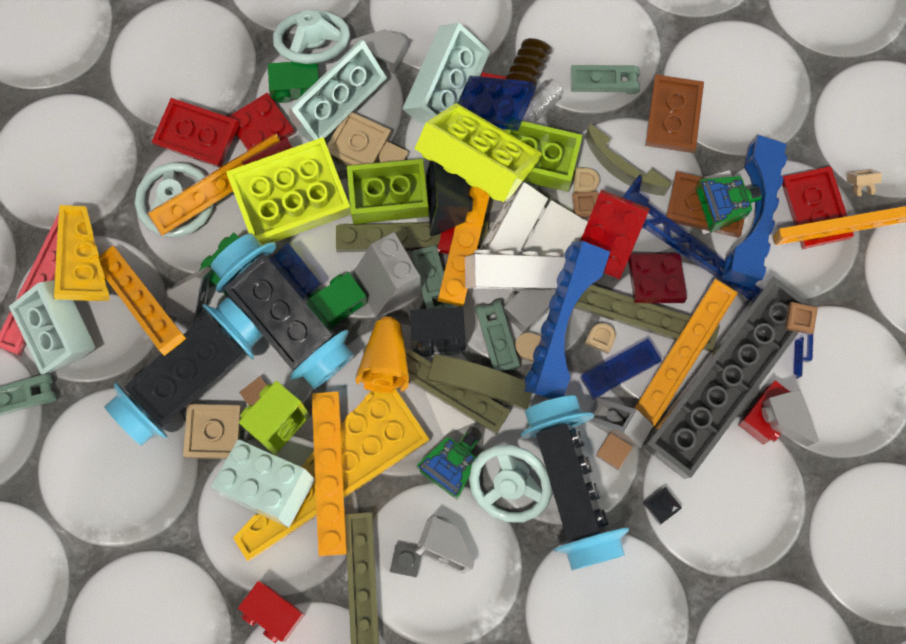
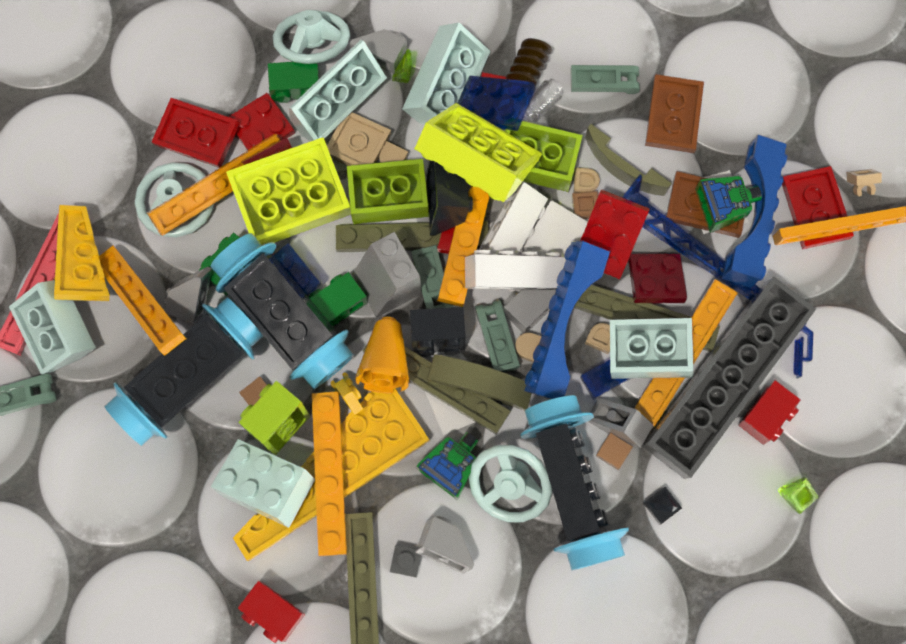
tan plate [183,404,242,459] -> none
light grey slope [762,389,819,447] -> none
medium nougat tile [785,302,818,335] -> none
none -> yellow plate [330,372,363,415]
none -> clear neon green slope [392,49,412,83]
none -> light aqua brick [610,318,693,379]
none -> clear neon green slope [777,477,819,514]

